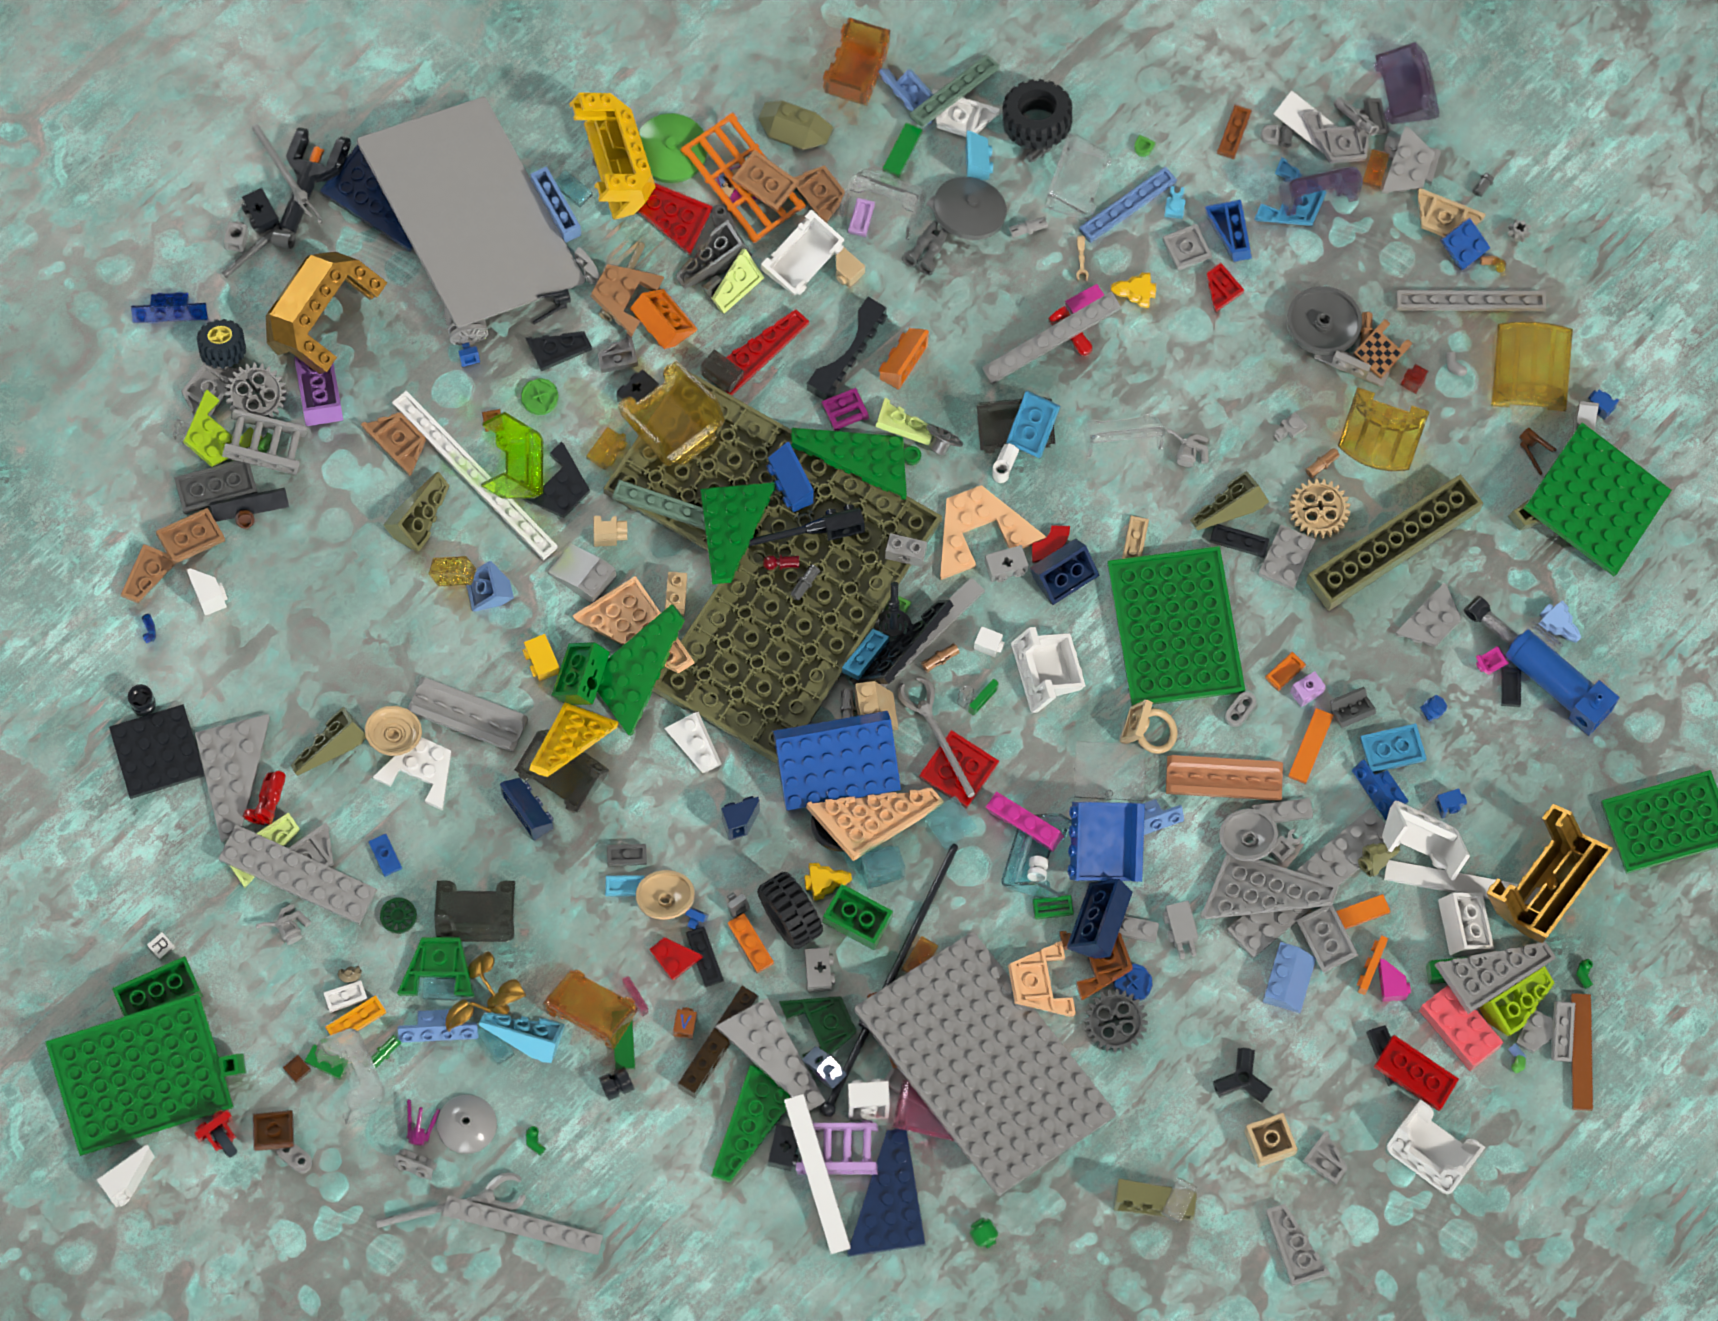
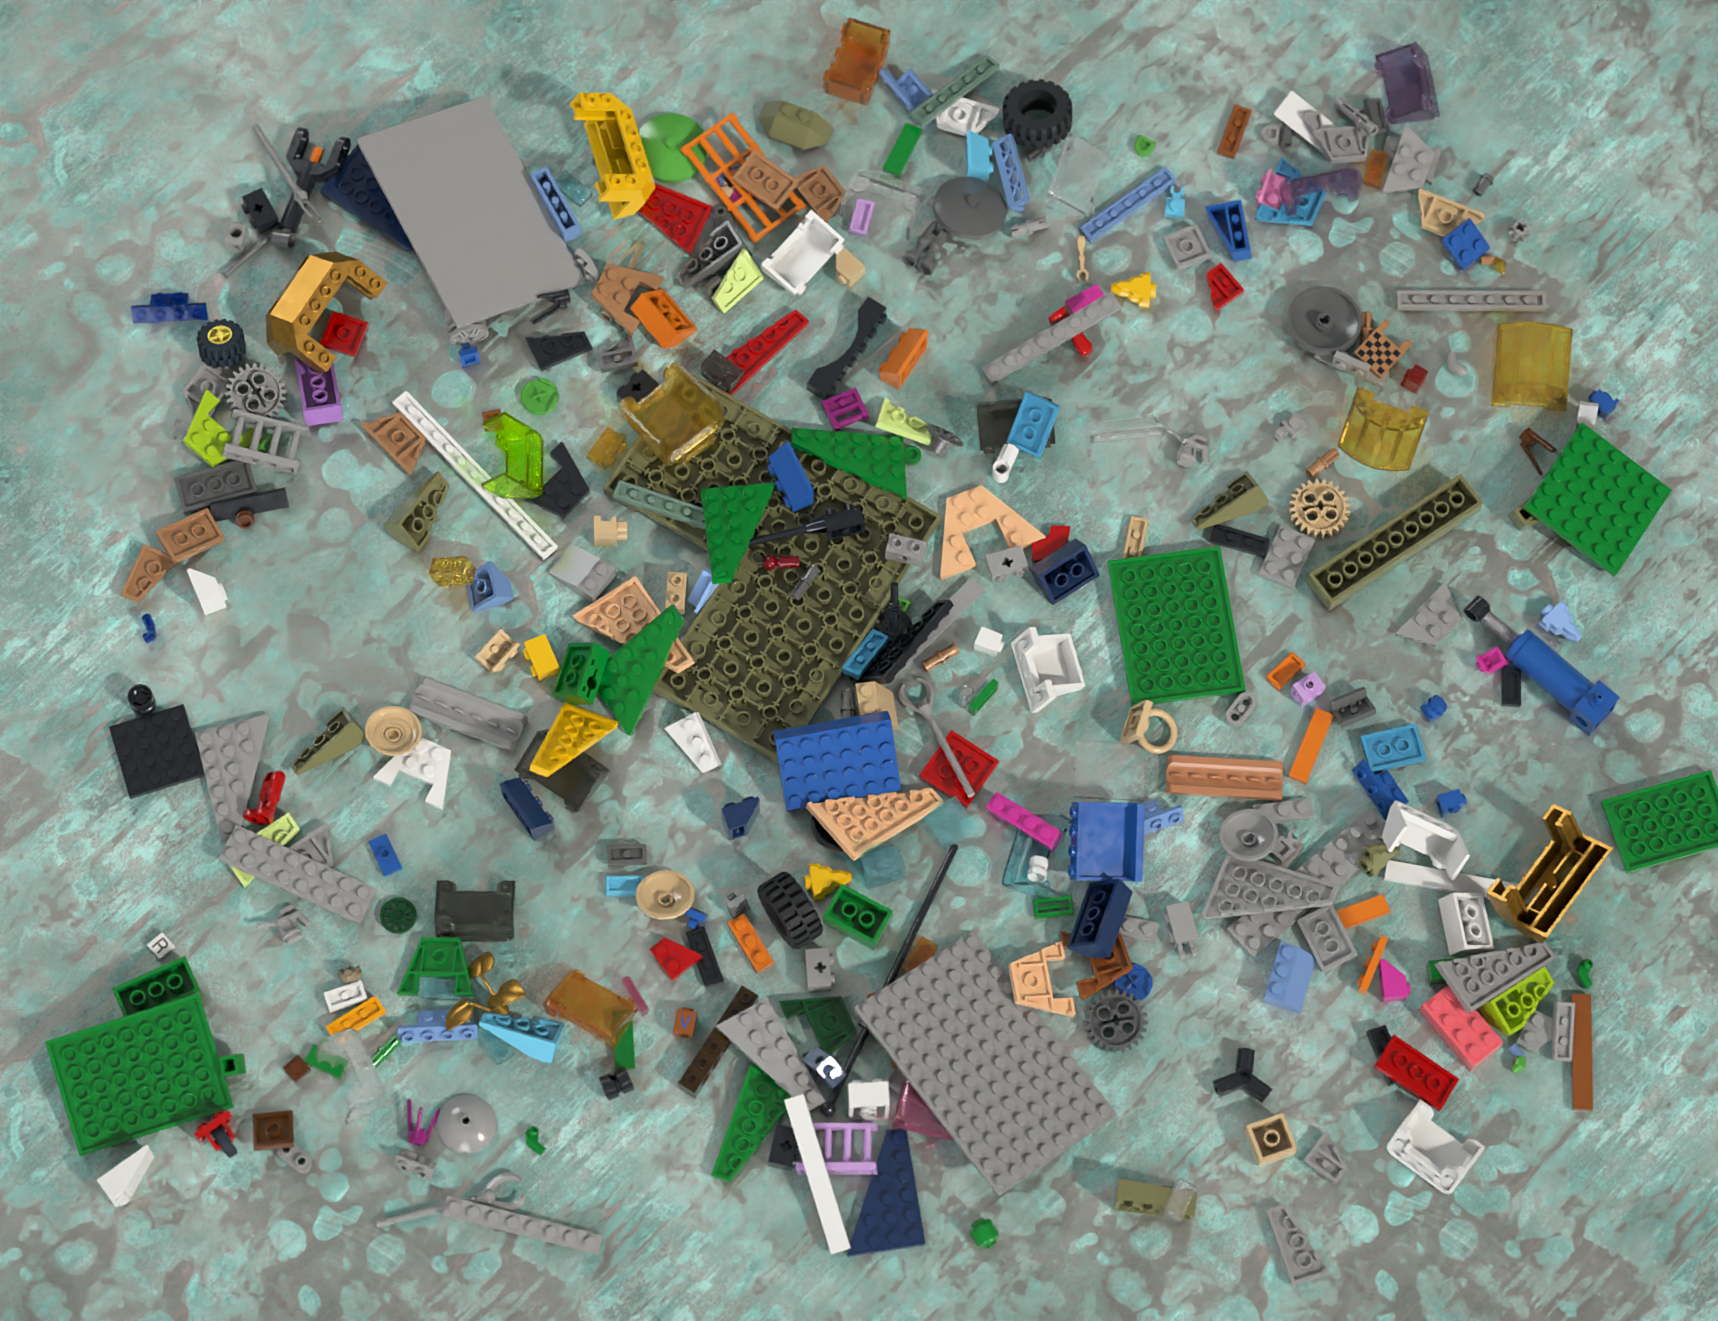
none -> red plate [320,311,369,358]
none -> tan bracket [474,629,520,673]
none -> light blue panel [687,568,719,614]
none -> medium blue fence [992,134,1030,213]
none -> bright pink bracket [1255,168,1289,210]

